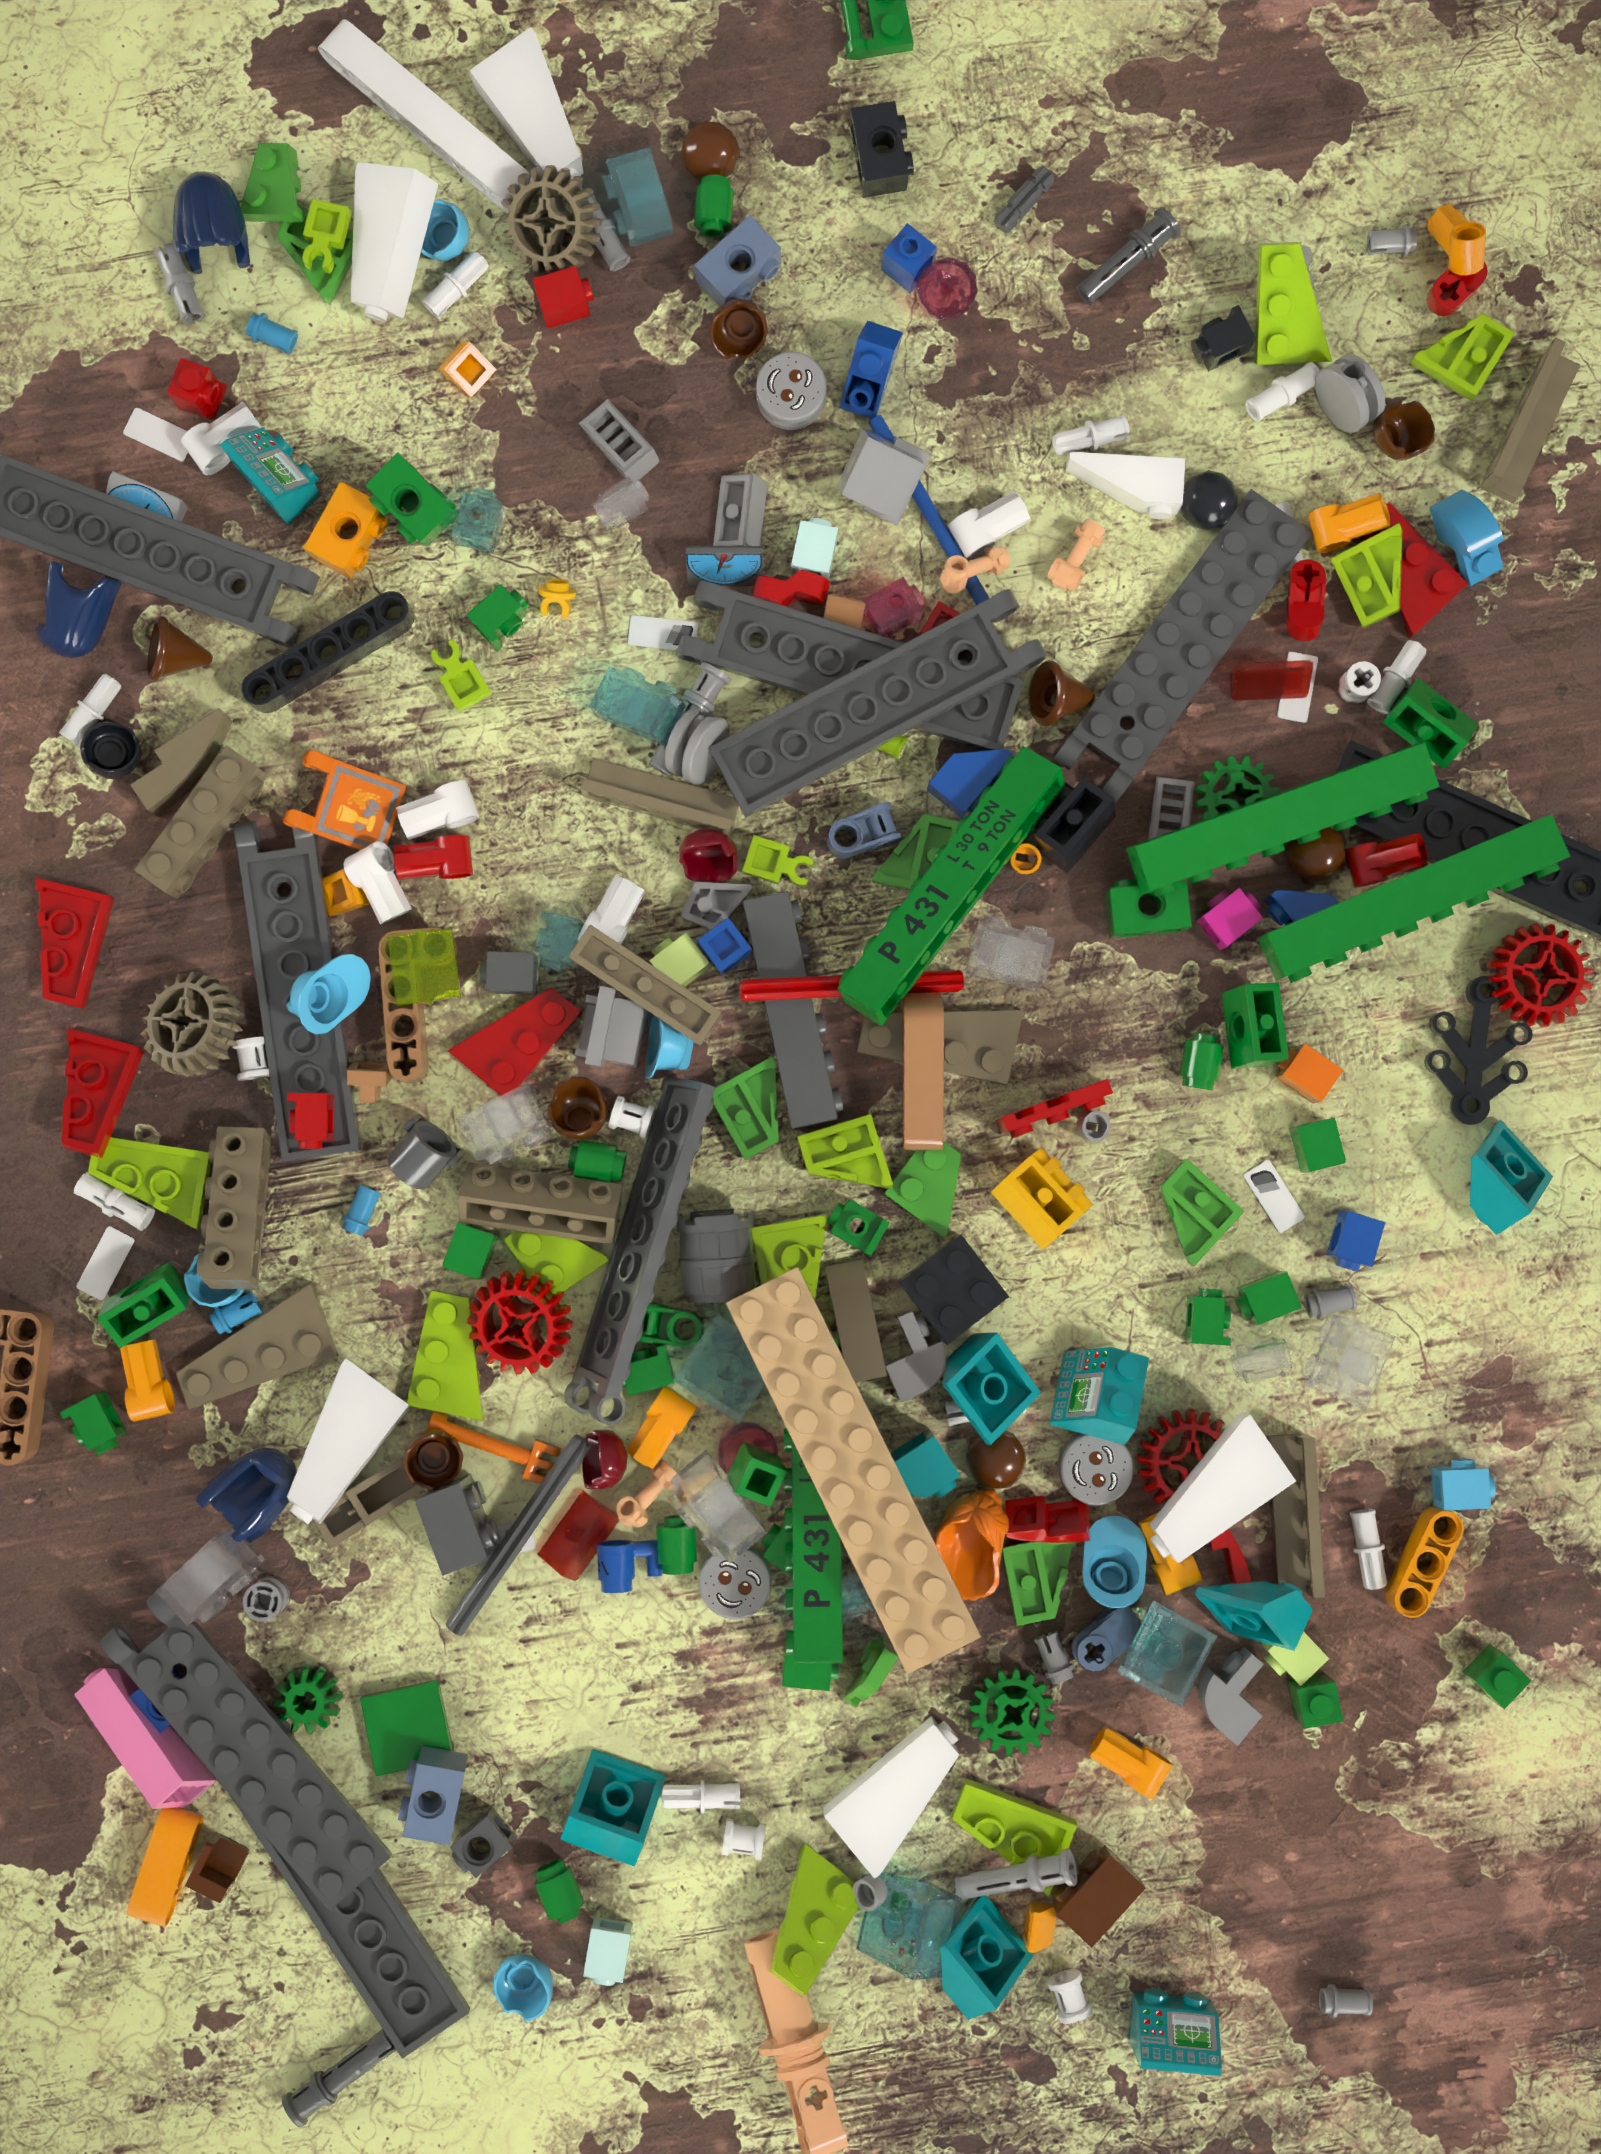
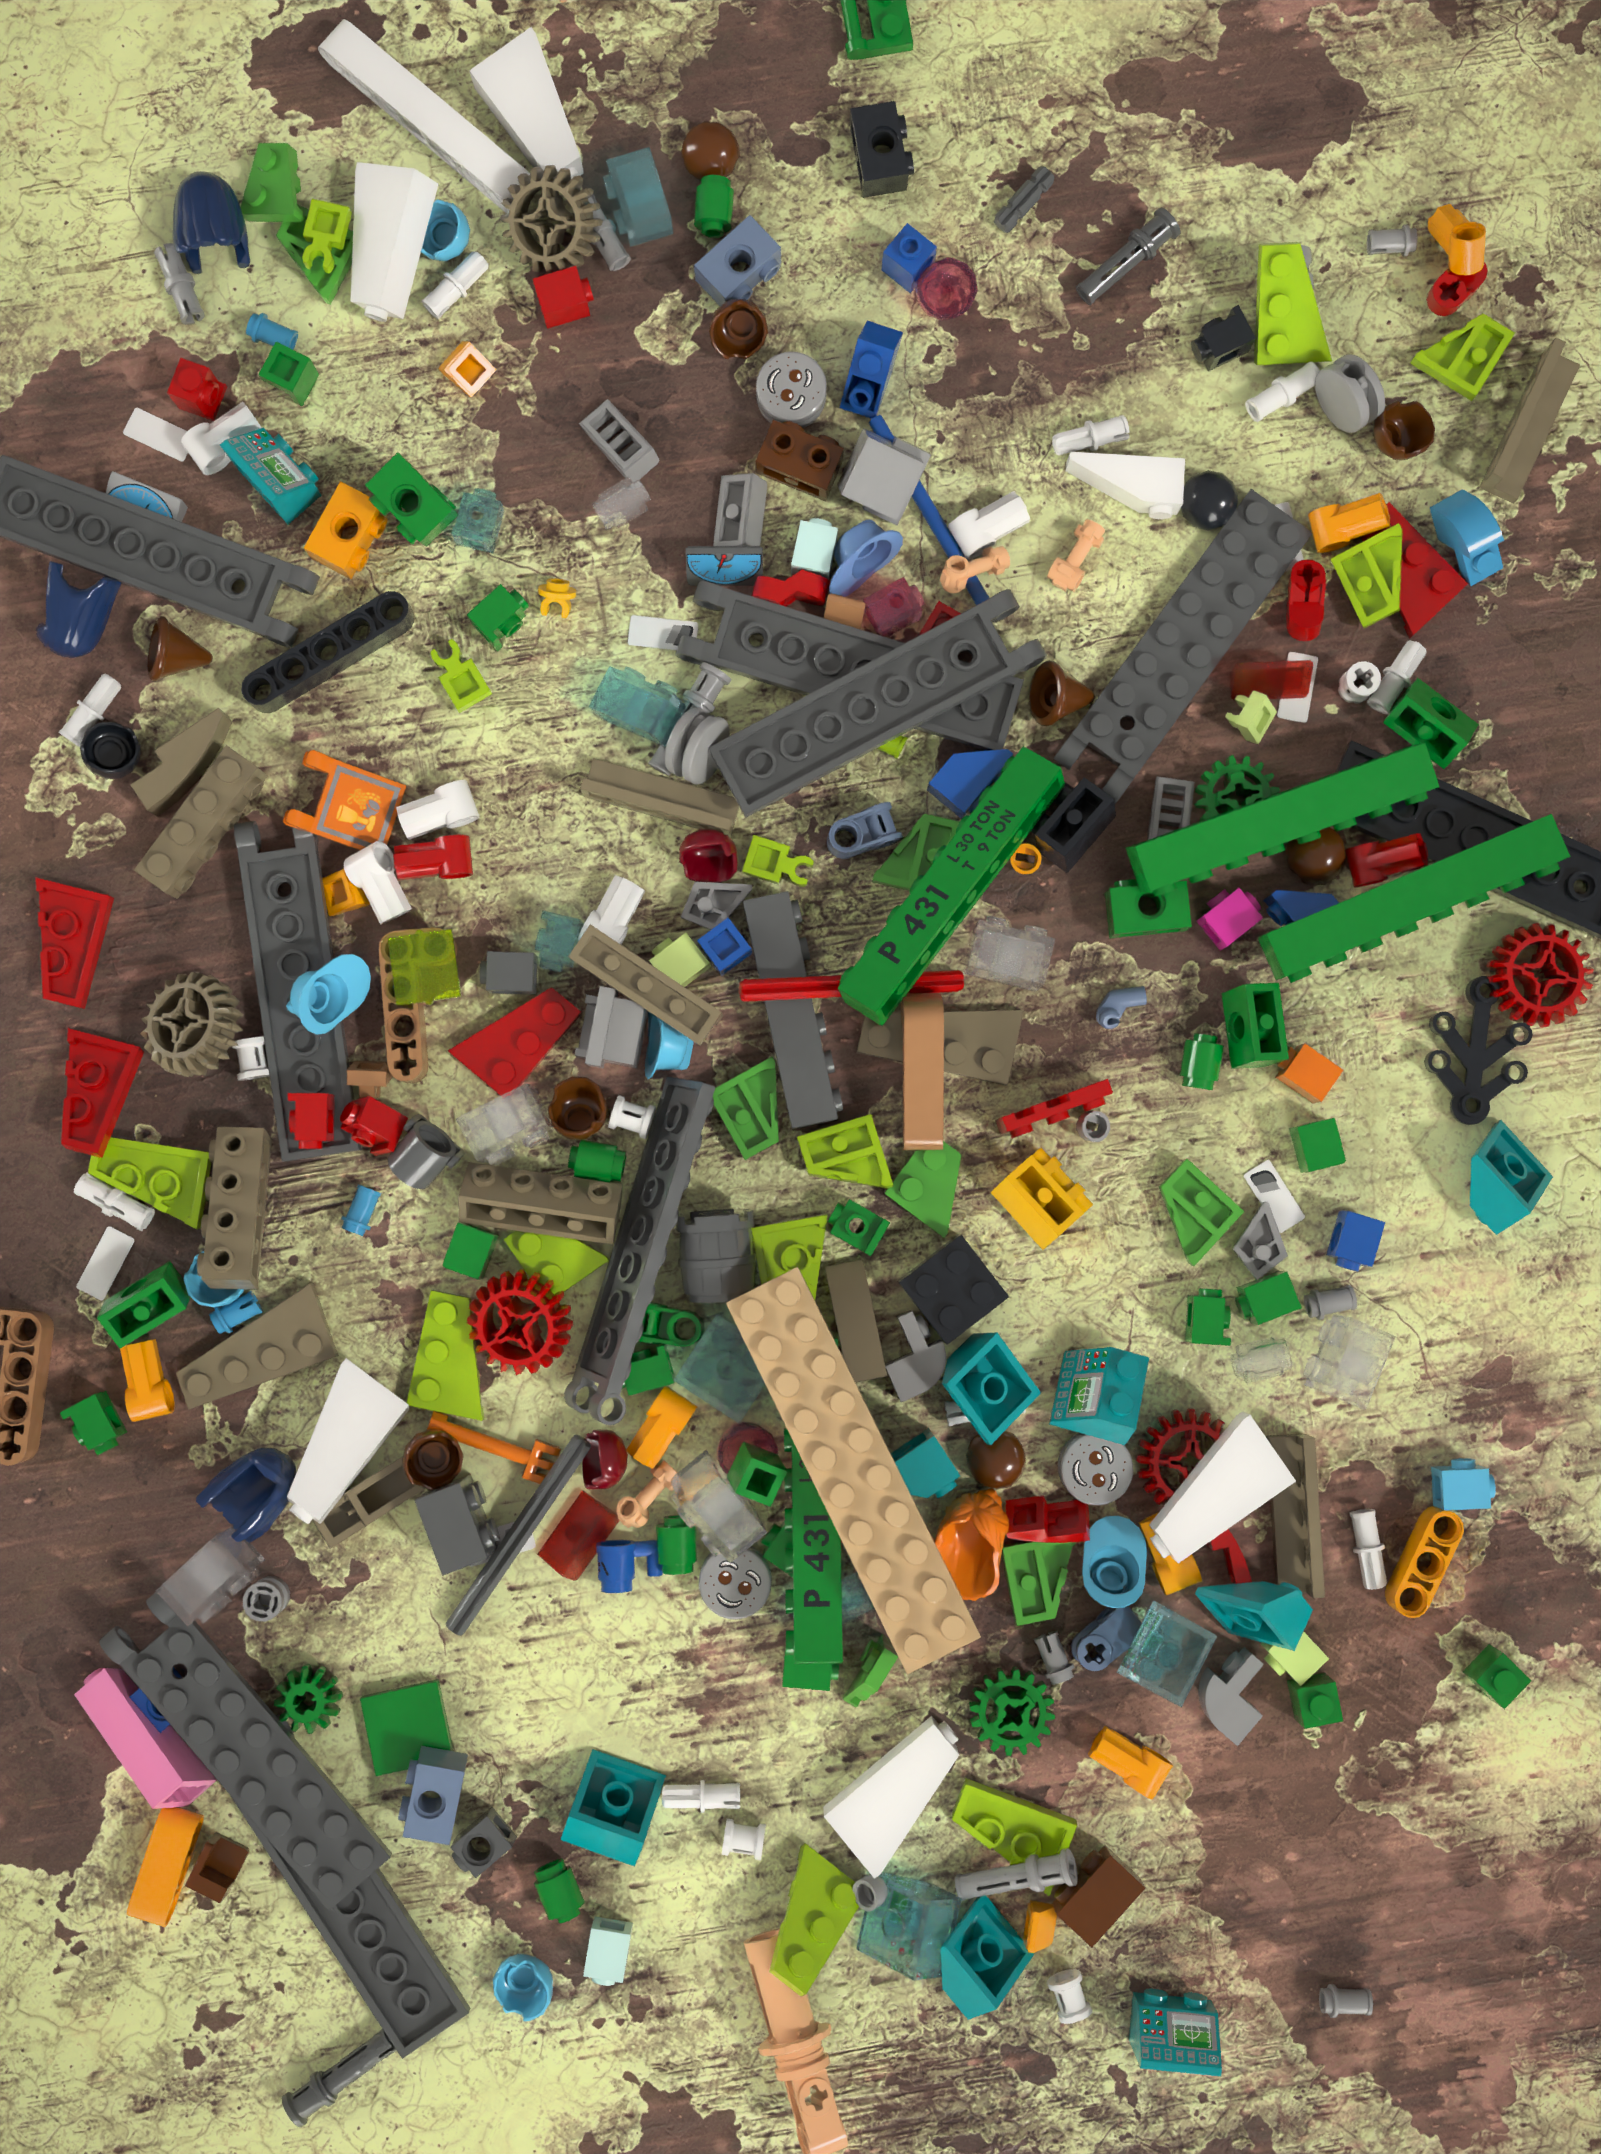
none -> green panel [258,342,319,406]
none -> red brick [340,1096,408,1156]
none -> reddish brown brick [755,420,844,502]
none -> medium blue piece [829,519,903,597]
none -> sand blue arm [1096,986,1147,1029]
none -> yellowish green tile [1225,690,1277,744]
none -> light grey piece [1232,1202,1288,1280]

